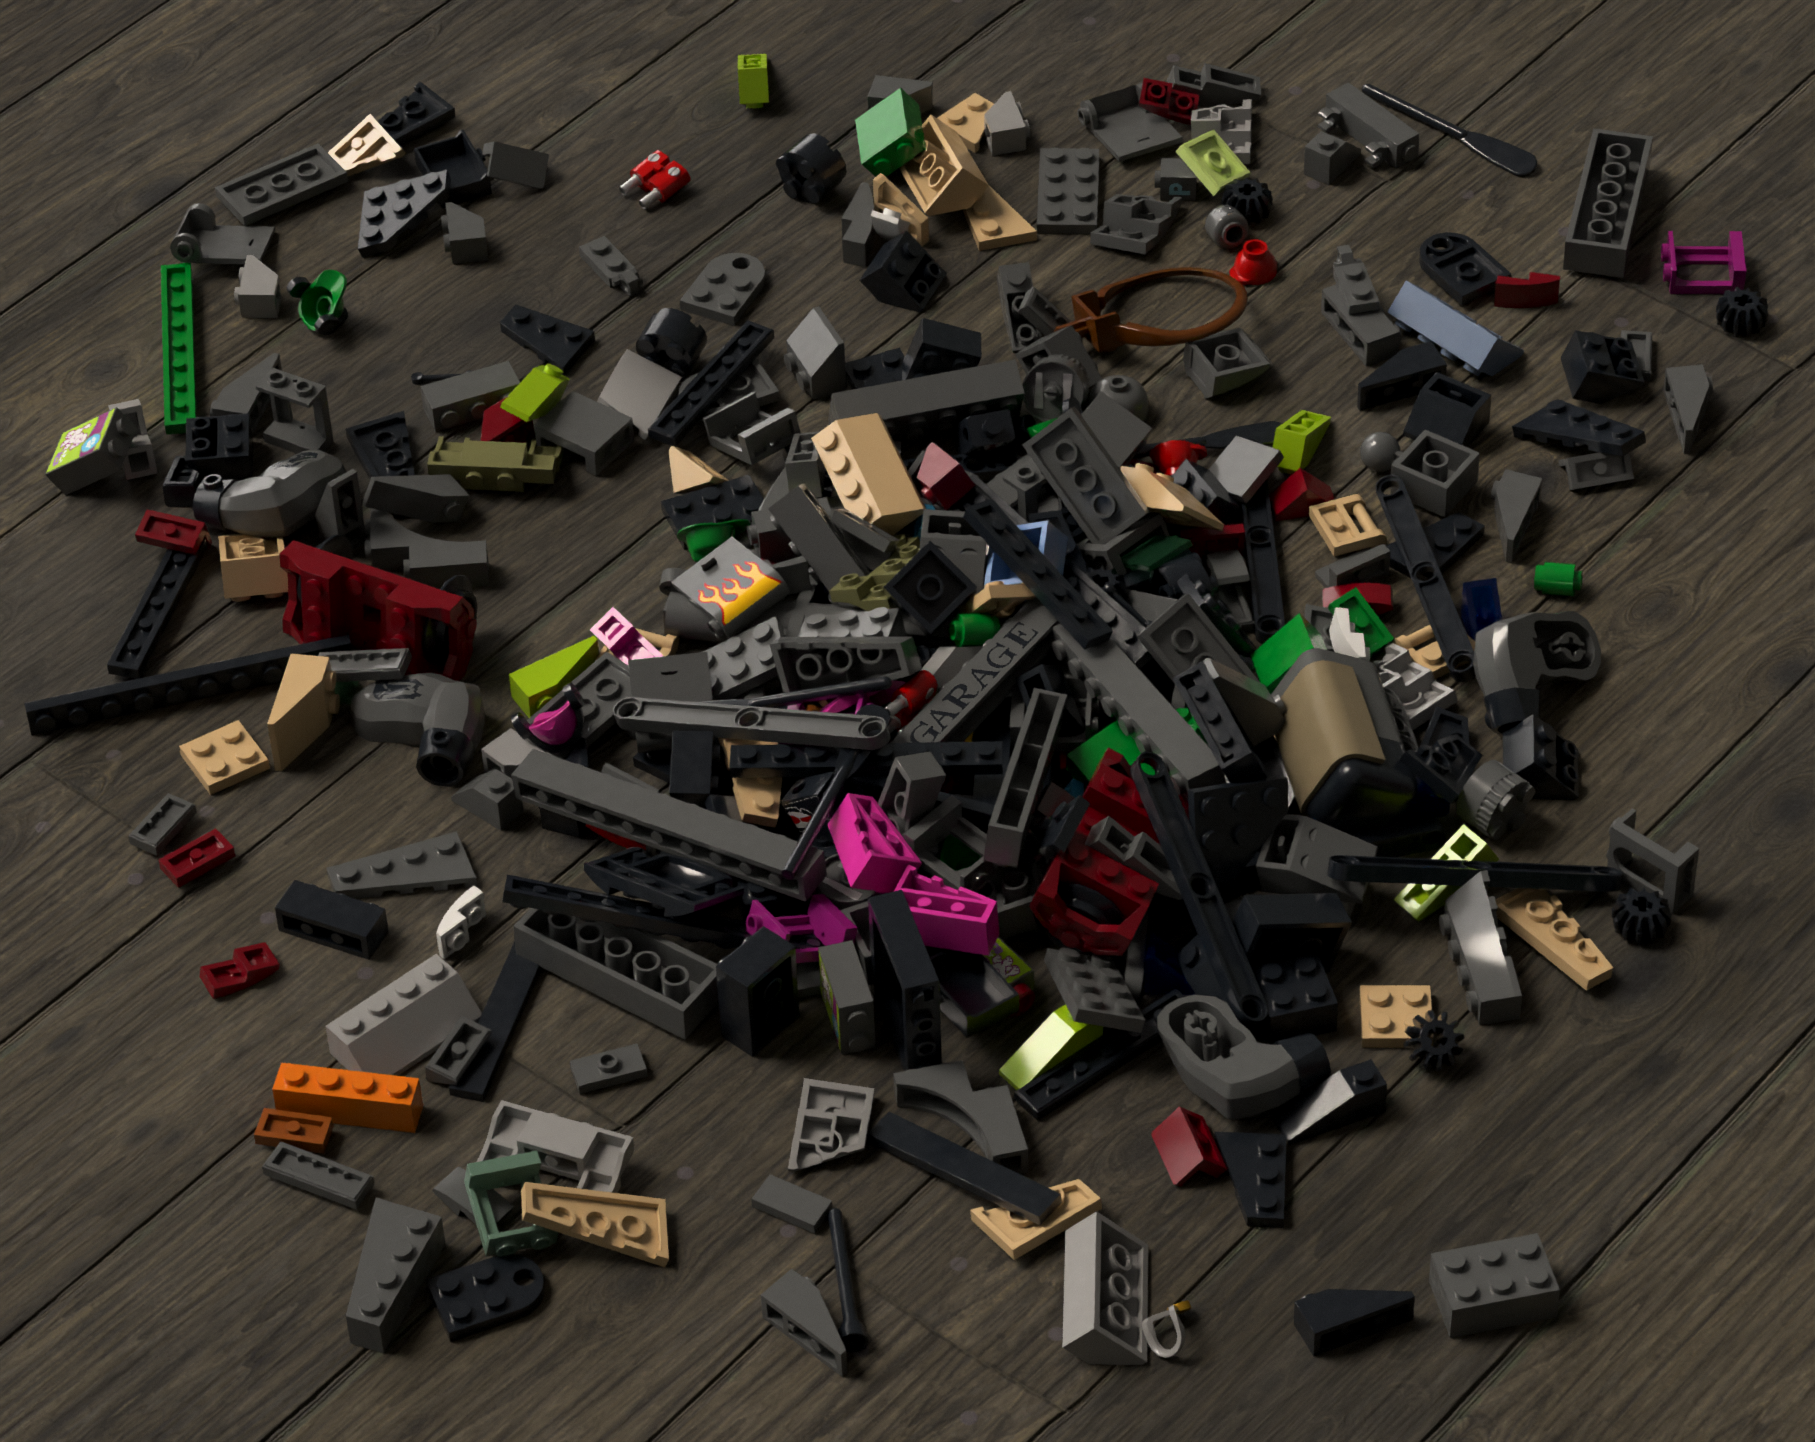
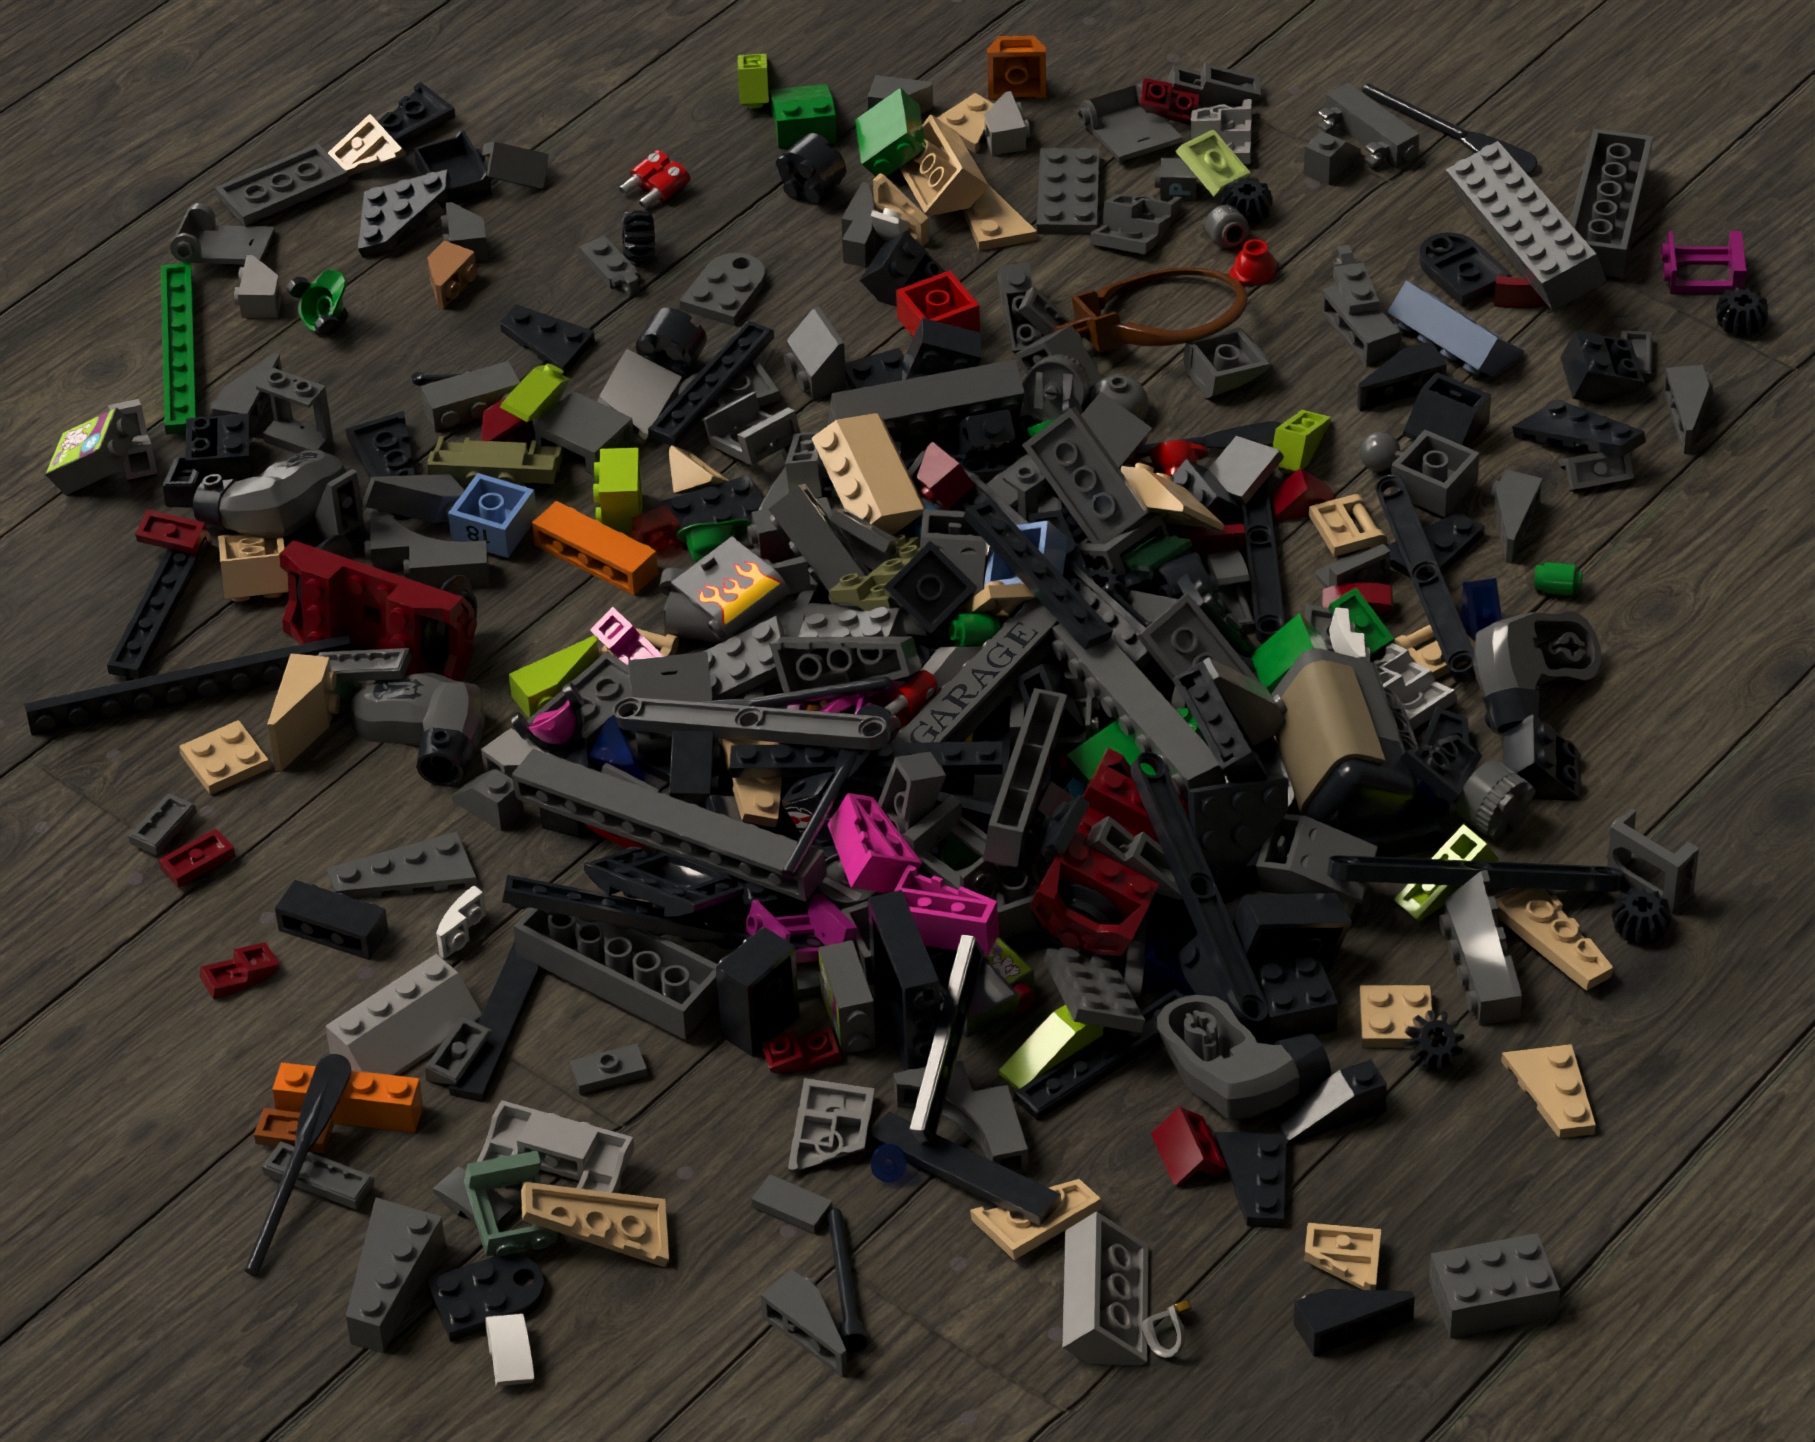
none -> black piece [244,1054,352,1276]
none -> medium nougat slope [427,240,477,309]
none -> medium blue brick [448,473,537,558]
none -> white slope [485,1314,535,1386]
none -> orange brick [532,501,658,596]
none -> clear blue slope [588,715,645,781]
none -> lime brick [593,448,642,538]
none -> black gear [622,210,655,262]
none -> clear red brick [629,505,682,552]
none -> dark red slope [762,1027,843,1073]
none -> green slope [769,84,837,149]
none -> clear blue tile [871,1144,907,1182]
none -> red brick [896,271,980,337]
none -> black tile [910,935,984,1145]
none -> orange slope [987,35,1046,99]
none -> tan wing [1304,1223,1381,1290]
none -> dark grey brick [1446,141,1607,311]
none -> tan wing [1501,1044,1596,1139]

